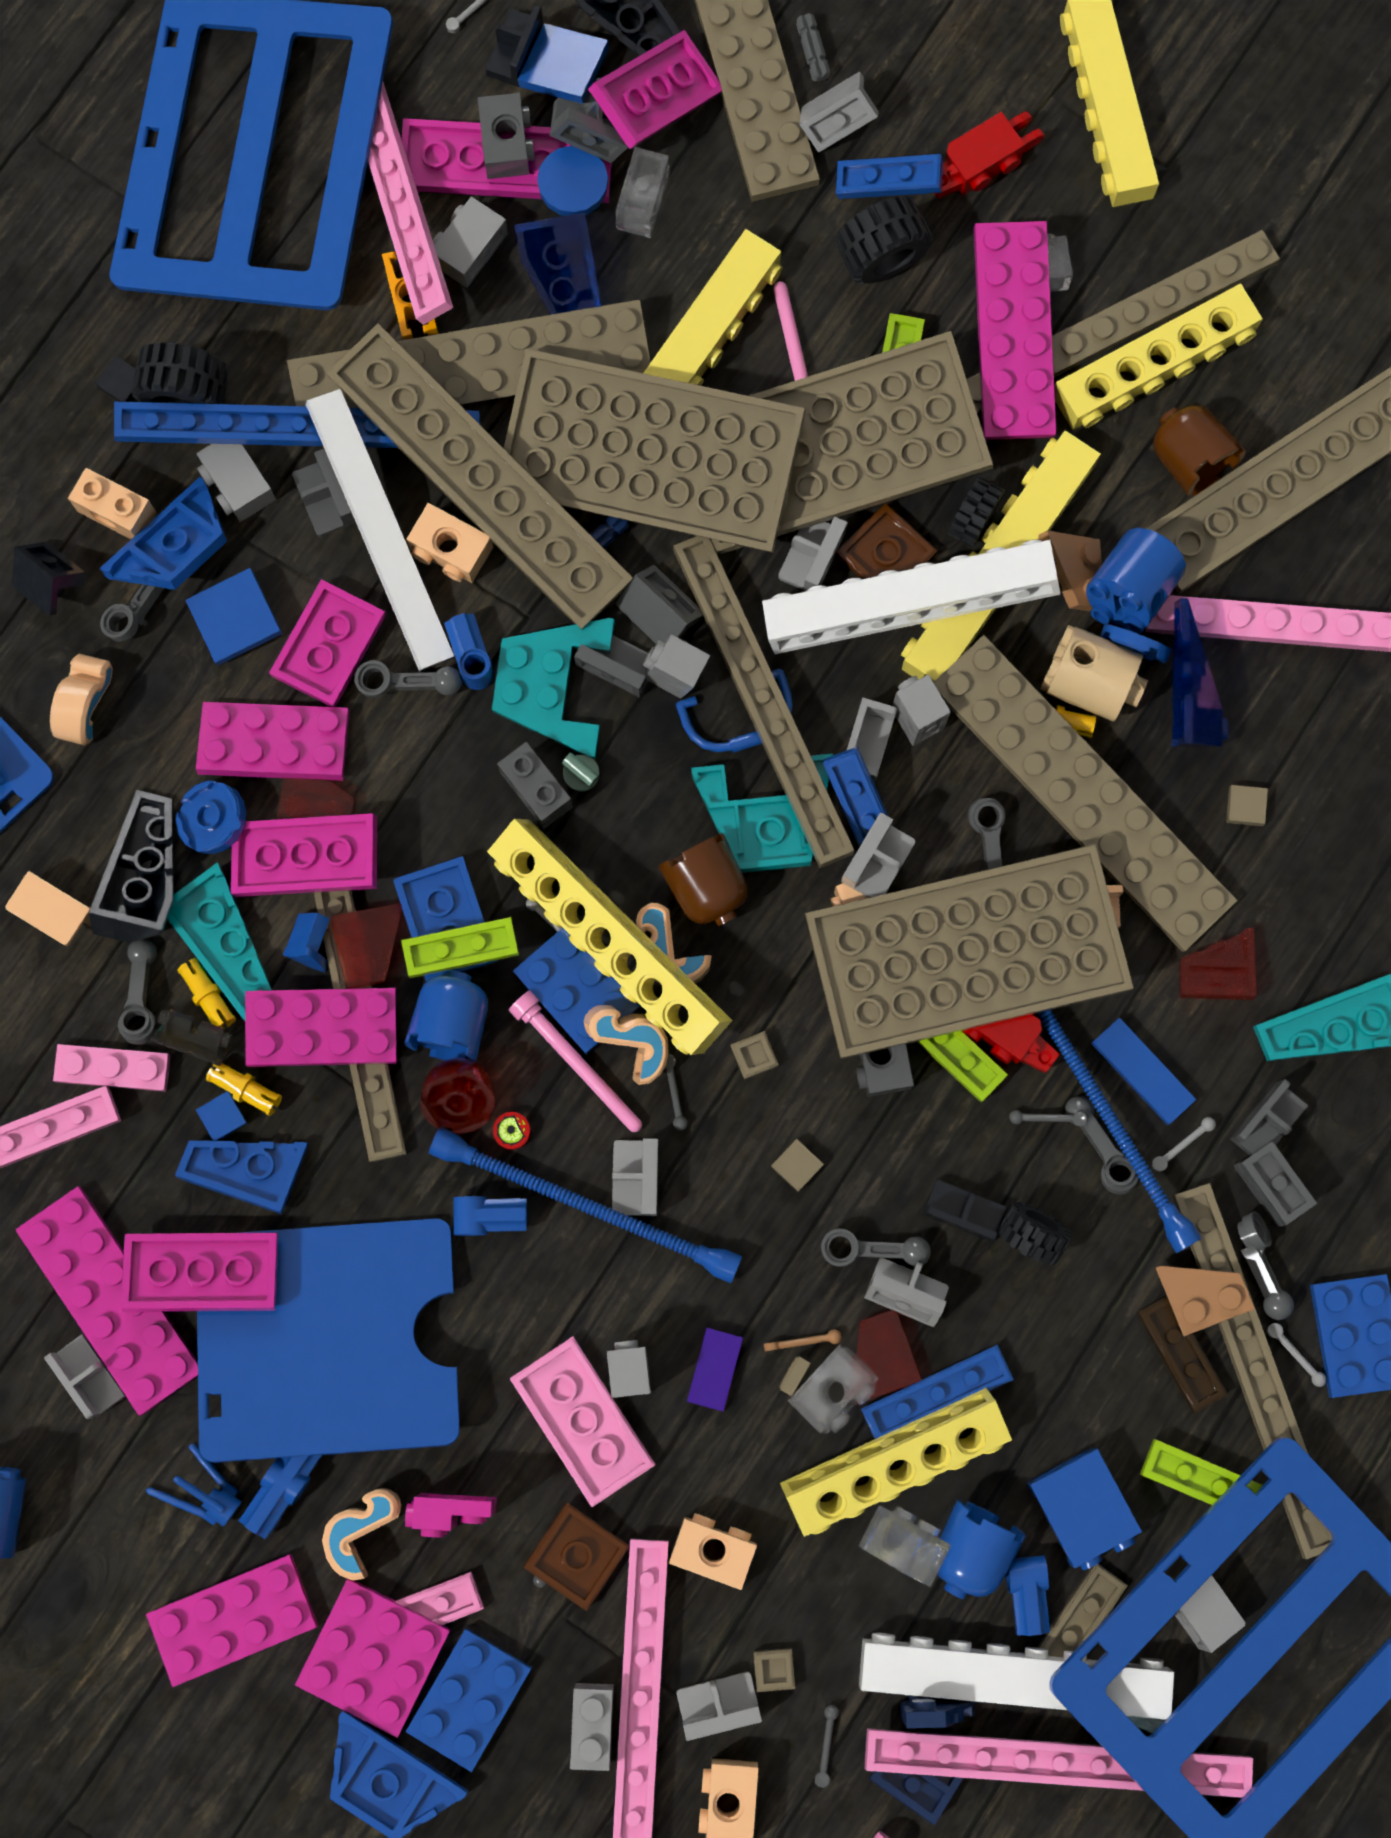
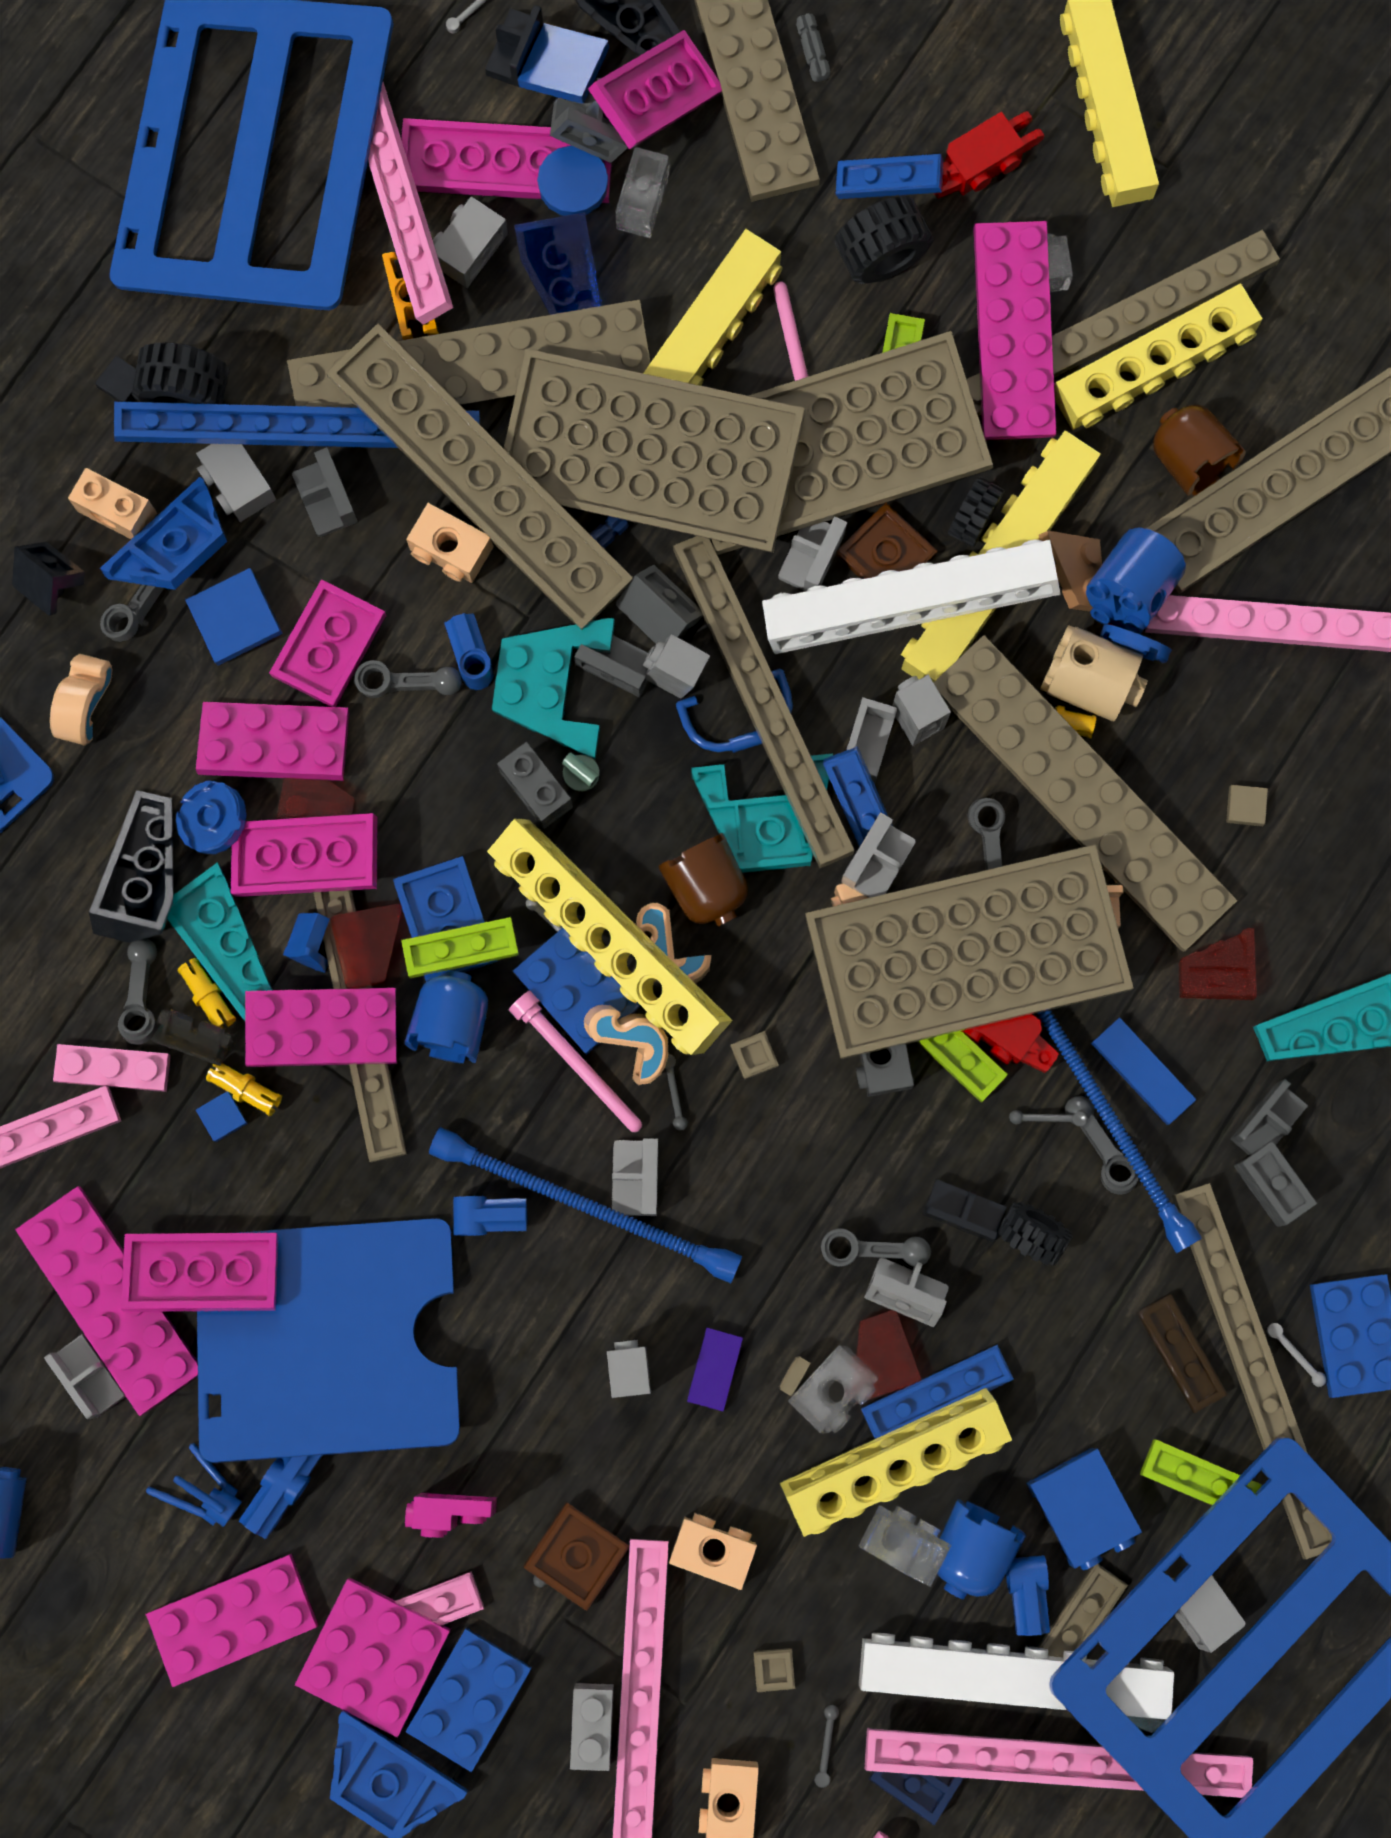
light nougat panel [5,871,91,946] -> none
blue wing [175,1140,309,1214] -> none
white tile [306,389,454,671] -> none
animal [322,1488,401,1581] -> none
clear red cylinder [420,1058,496,1134] -> none
dark grey brick [477,93,535,179] -> none
tile [493,1112,531,1150] -> none
bright pink tile [510,1337,656,1507] -> none
light grey panel [676,1671,762,1741] -> none
medium nougat hinge [764,1329,842,1351] -> none
dark tan tile [771,1139,824,1192] -> none
light grey panel [799,72,878,153] -> none
dark blue wing [900,1695,975,1728] -> none
light grey hinge [1152,1117,1216,1171] -> none
medium nougat wing [1156,1265,1255,1336] -> none
clear blue wedge [1172,598,1228,748] -> none
dark grey piece [1237,1211,1294,1320] -> none

